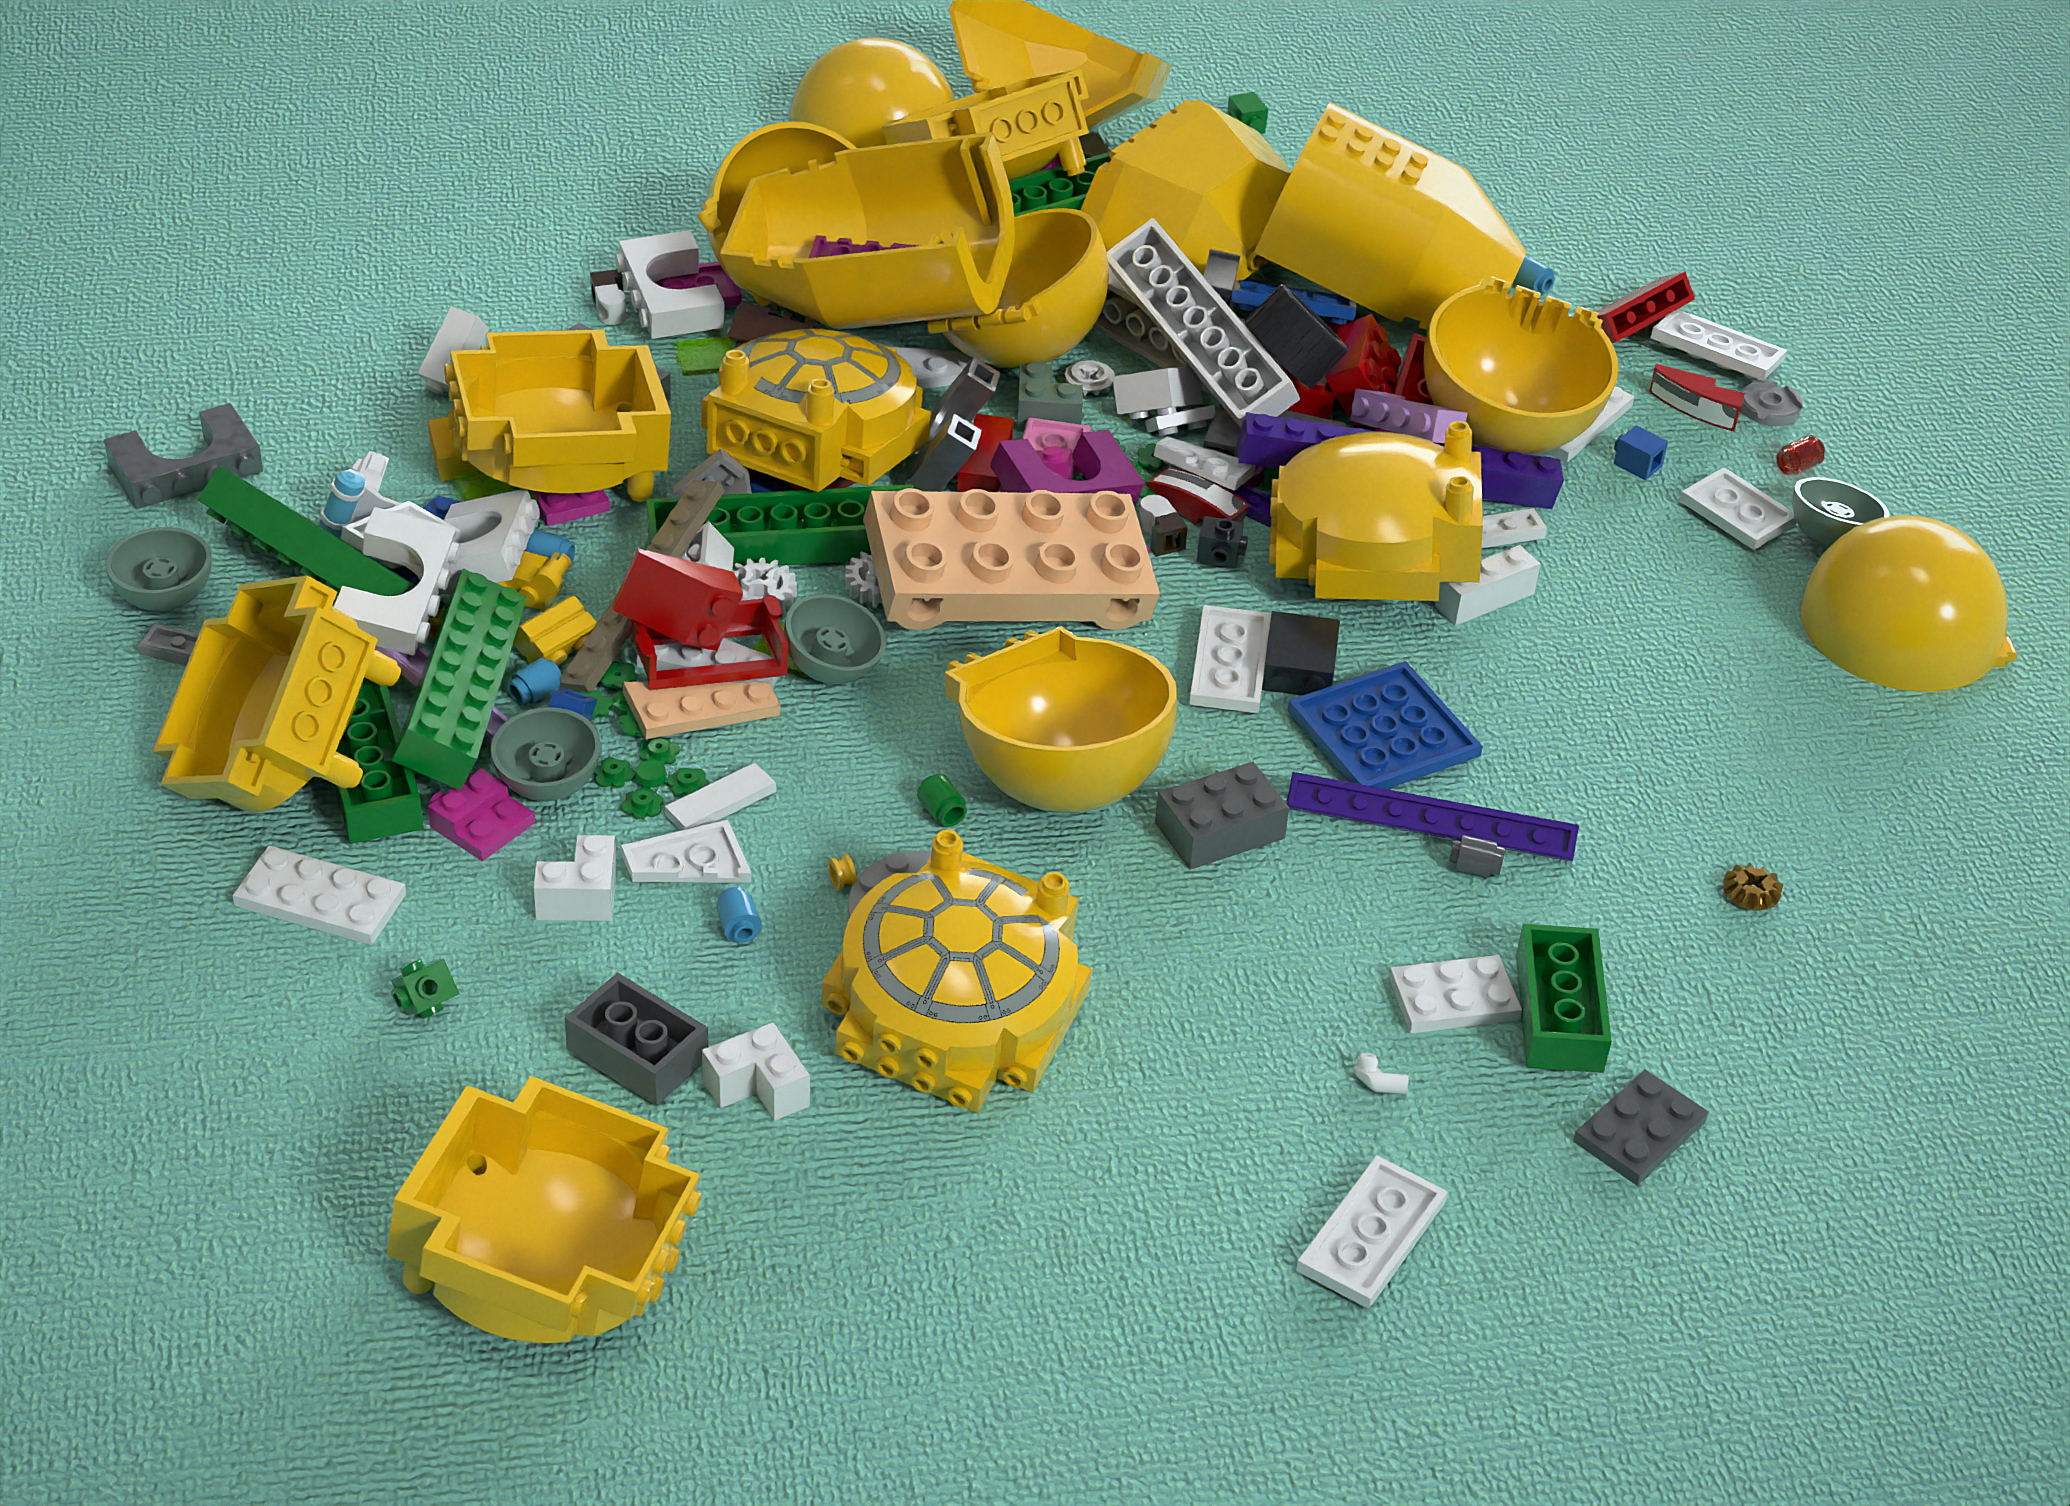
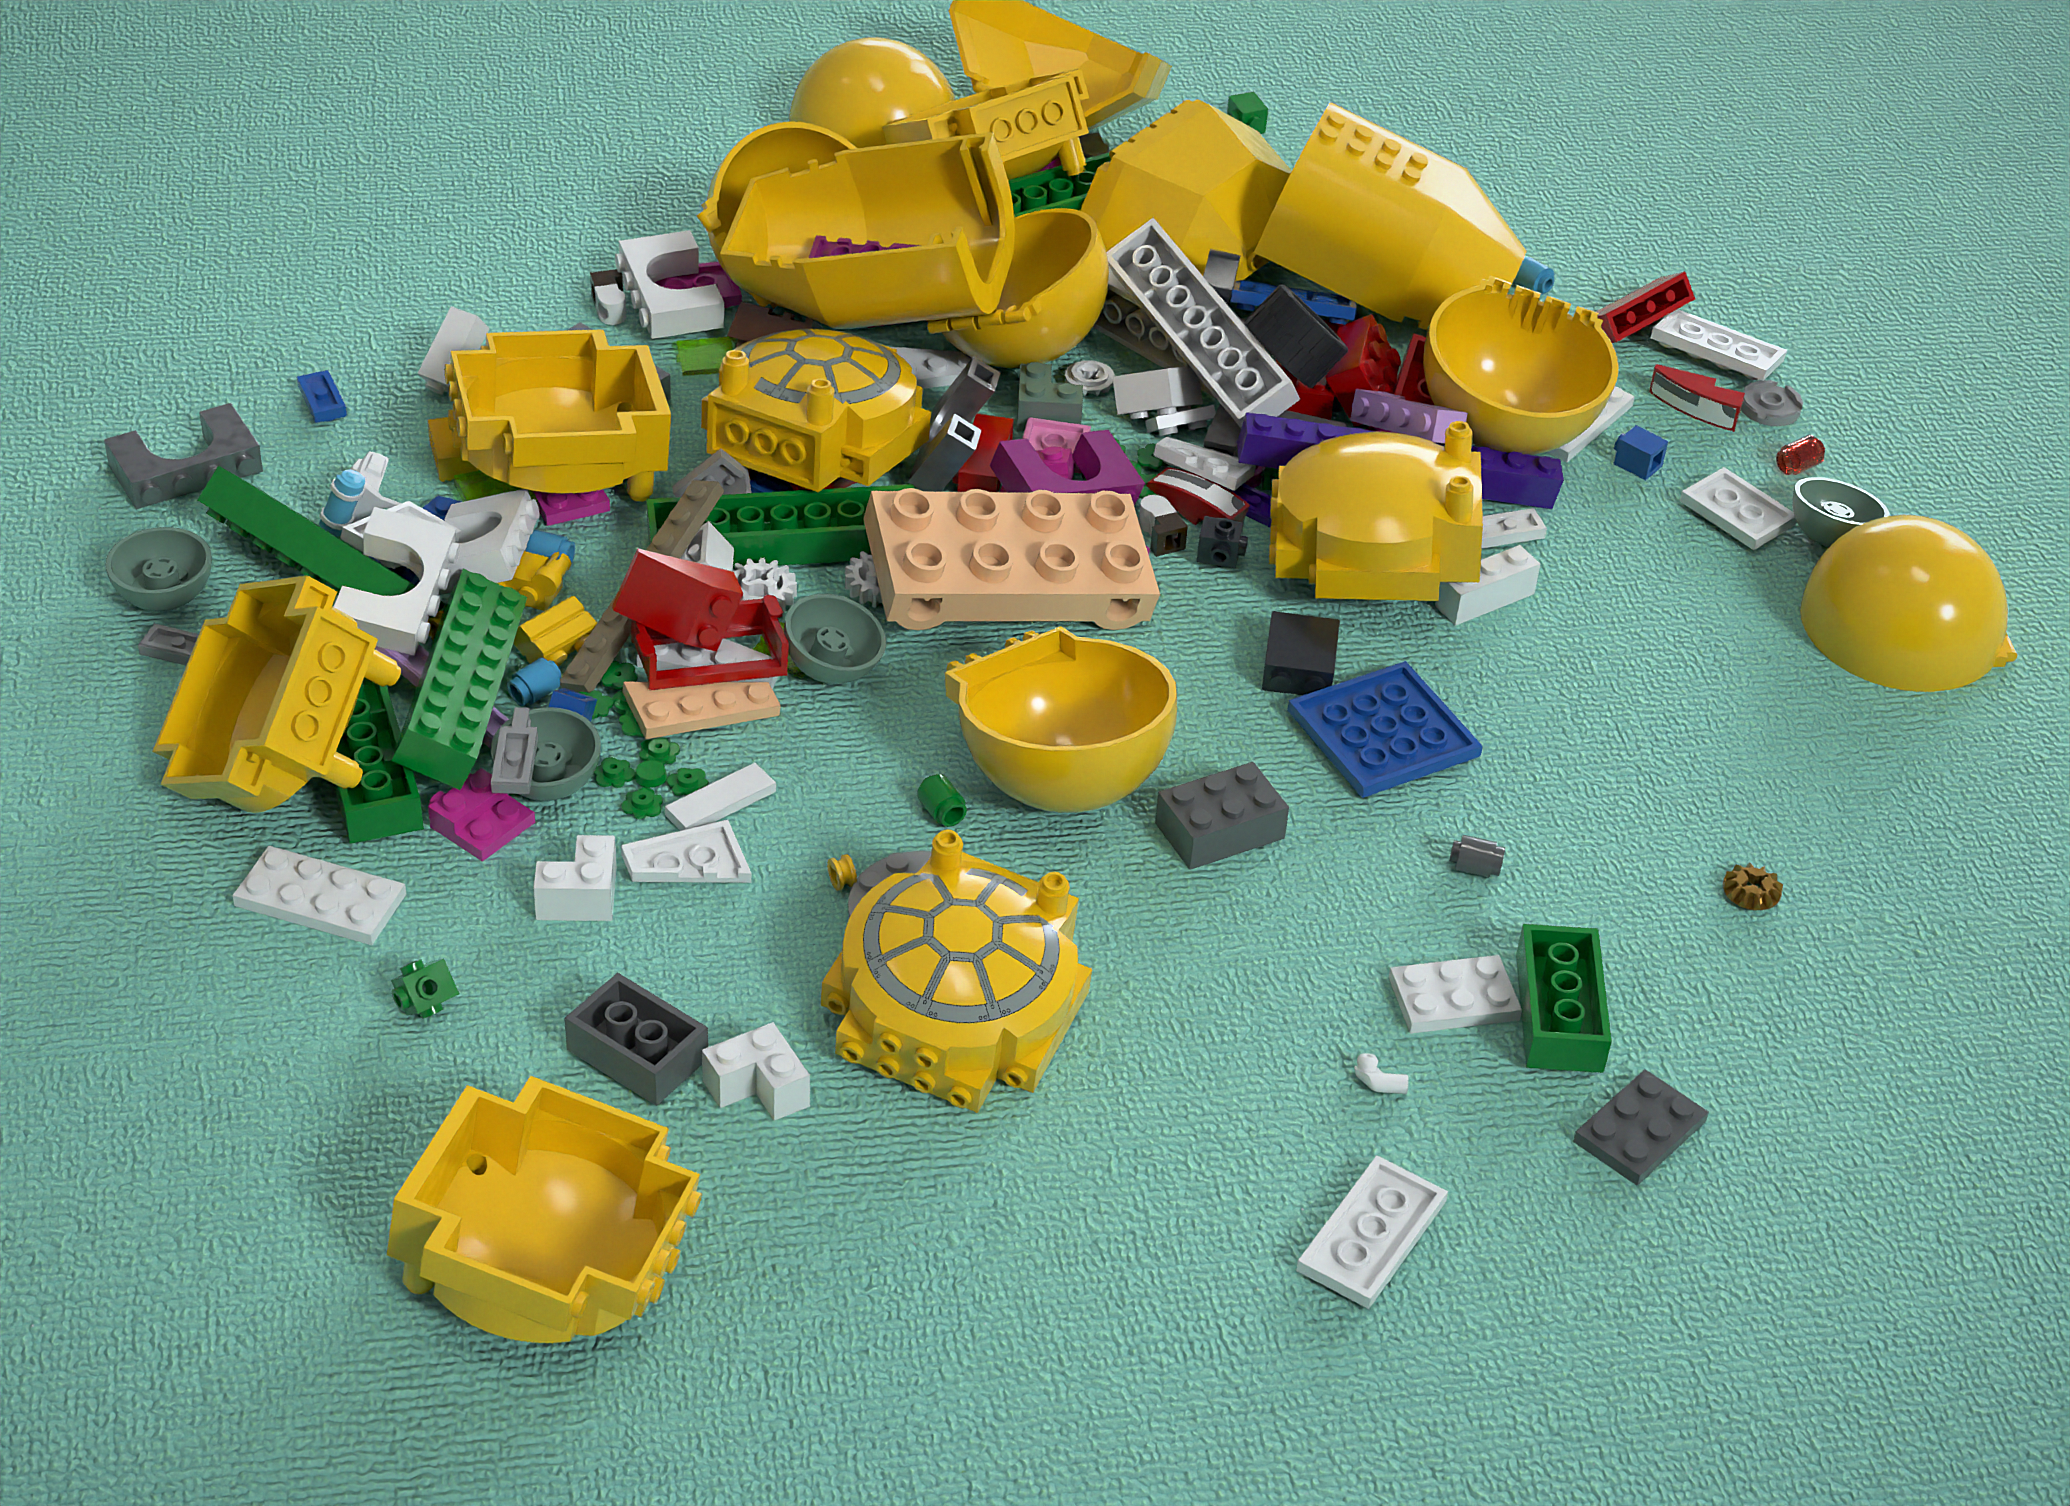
dark azure brick [716,887,762,943] -> none
white plate [1189,605,1271,713] -> none
dark purple tile [1286,772,1579,862] -> none
none -> blue plate [297,370,347,423]
none -> light grey hinge [491,707,538,794]

